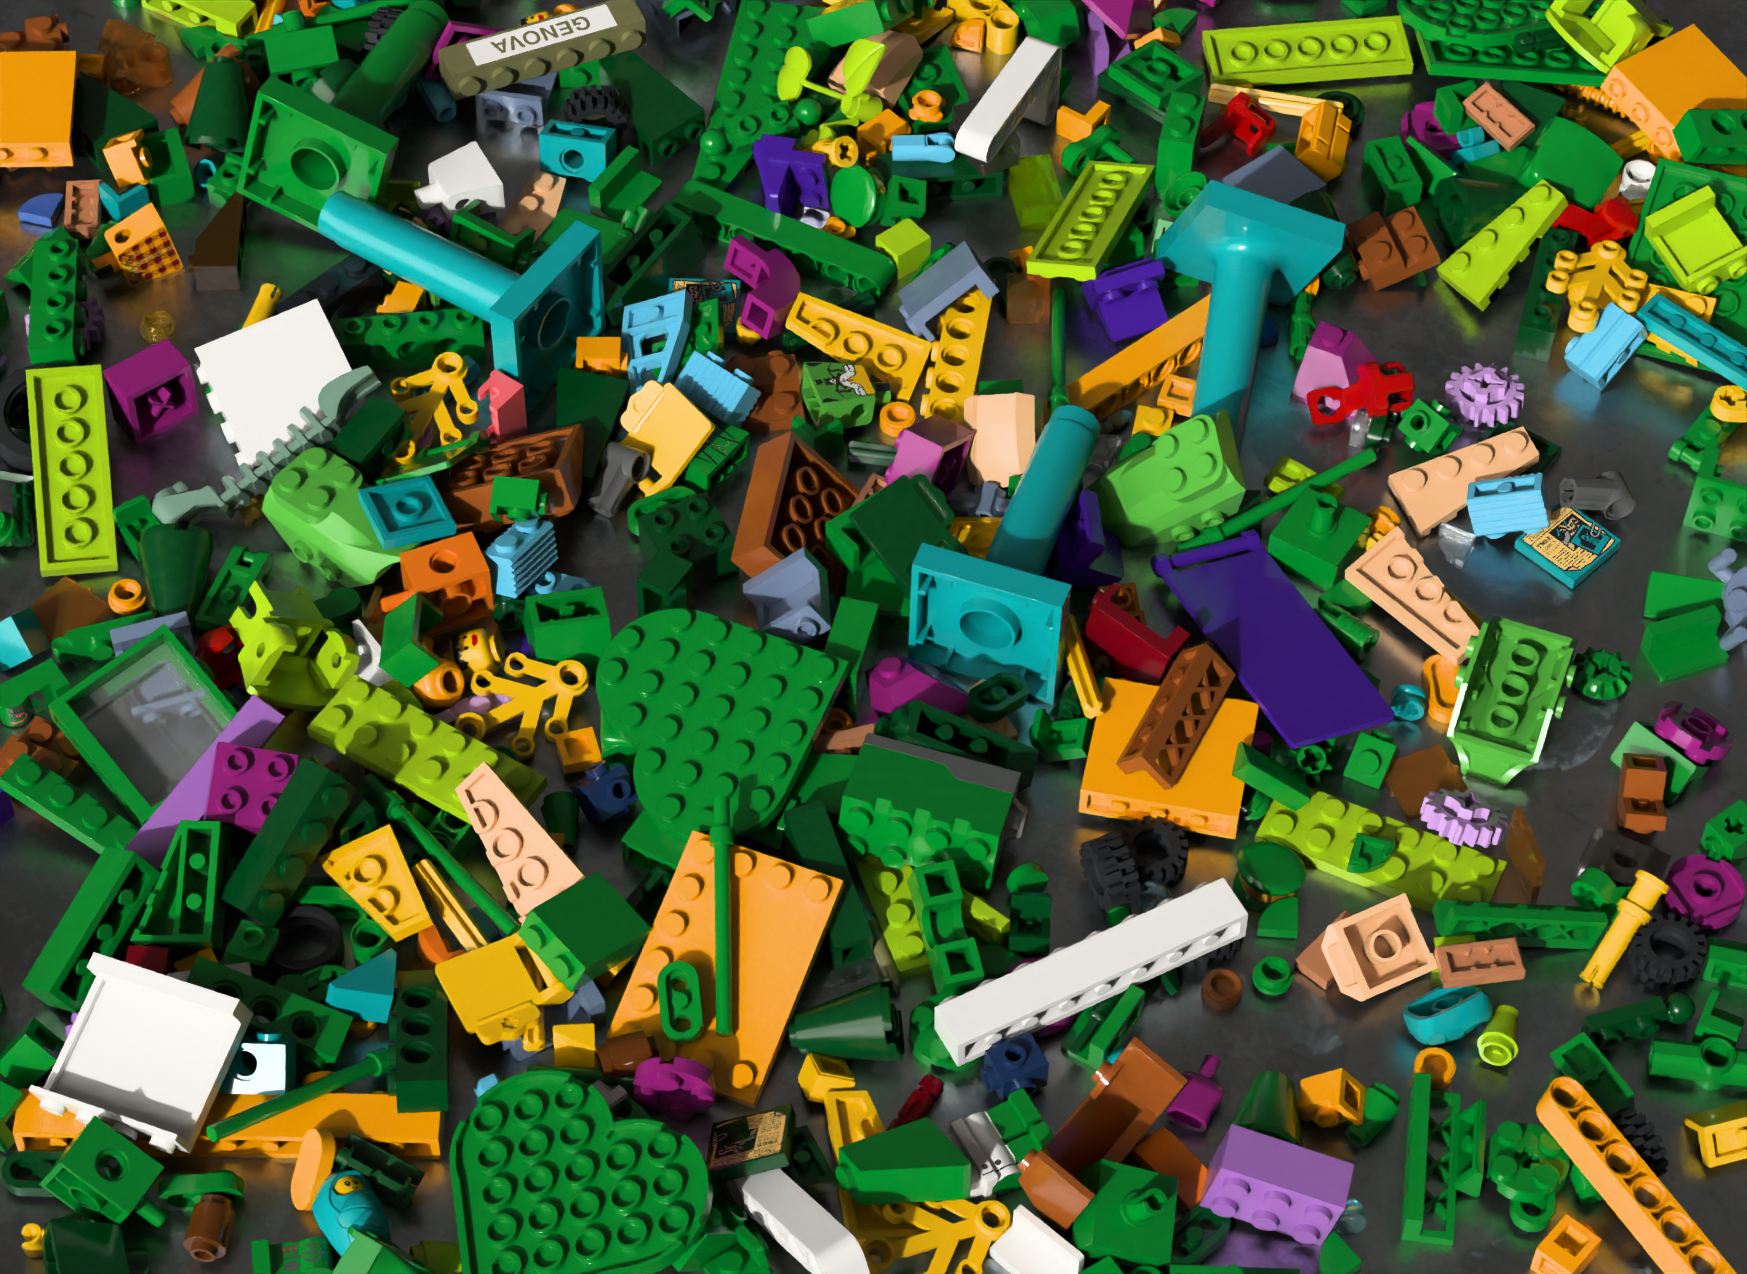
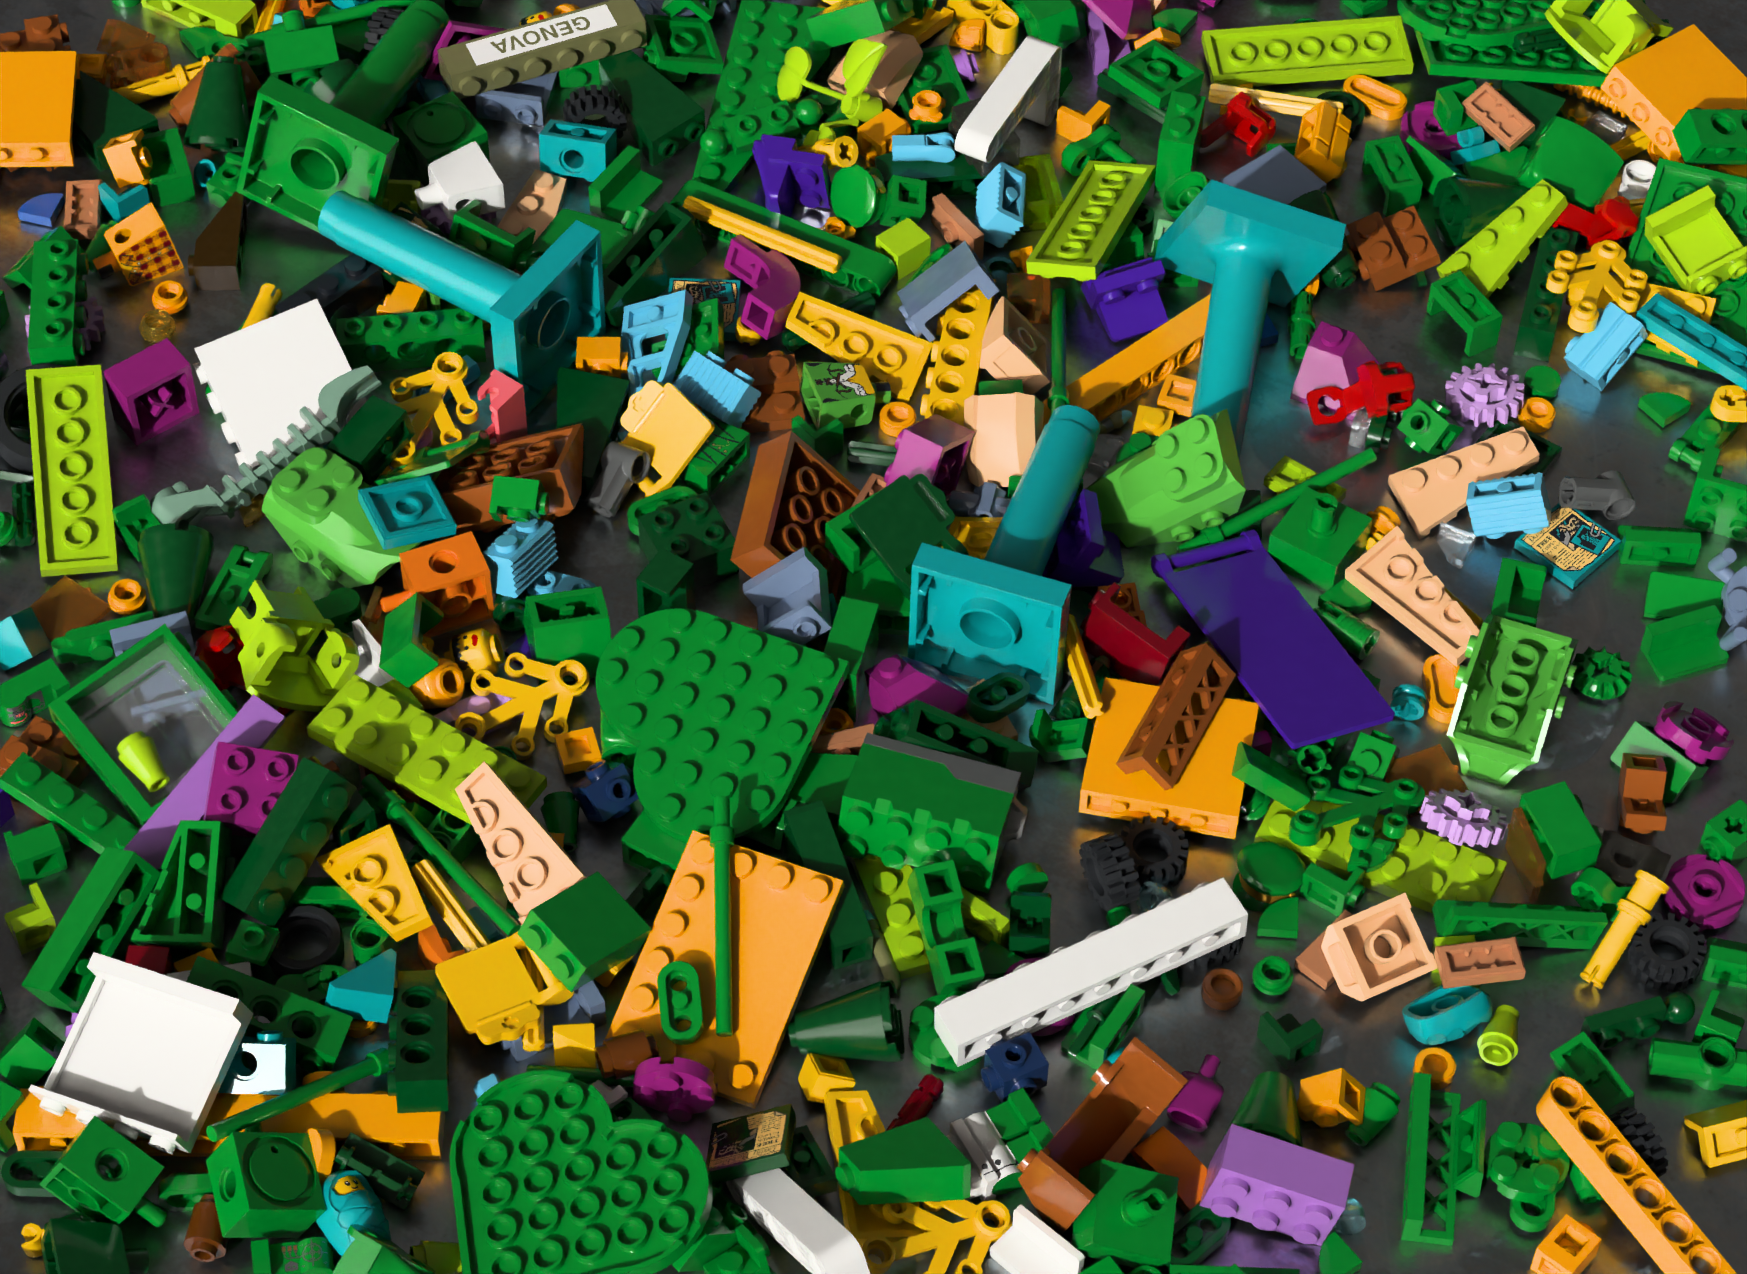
none -> green brick [3,822,71,886]
none -> lime panel [4,882,57,955]
none -> yellow pin [112,55,210,104]
none -> lime cone [117,731,170,792]
none -> light orange plate [152,280,188,314]
none -> green piece [206,1122,326,1238]
none -> green piece [392,91,490,187]
none -> green plate [639,14,724,82]
none -> yellow axle [682,196,842,274]
none -> nougat plate [931,193,984,260]
none -> medium lavender plate [953,48,979,82]
none -> medium azure brick [974,162,1027,248]
none -> light nougat slope [980,296,1051,395]
none -> dark green panel [1257,1011,1324,1071]
none -> green plant [1288,765,1425,850]
none -> green bracket [1299,862,1366,917]
none -> light orange tile [1342,75,1407,120]
none -> green panel [1426,270,1503,357]
none -> green panel [1491,557,1547,627]
none -> green brick [1510,781,1602,879]
none -> light orange tile [1517,397,1556,433]
none -> green tile [1523,365,1561,400]
none -> clear tile [1582,110,1627,145]
none -> green panel [1617,525,1702,568]
none -> green tile [1638,392,1691,428]

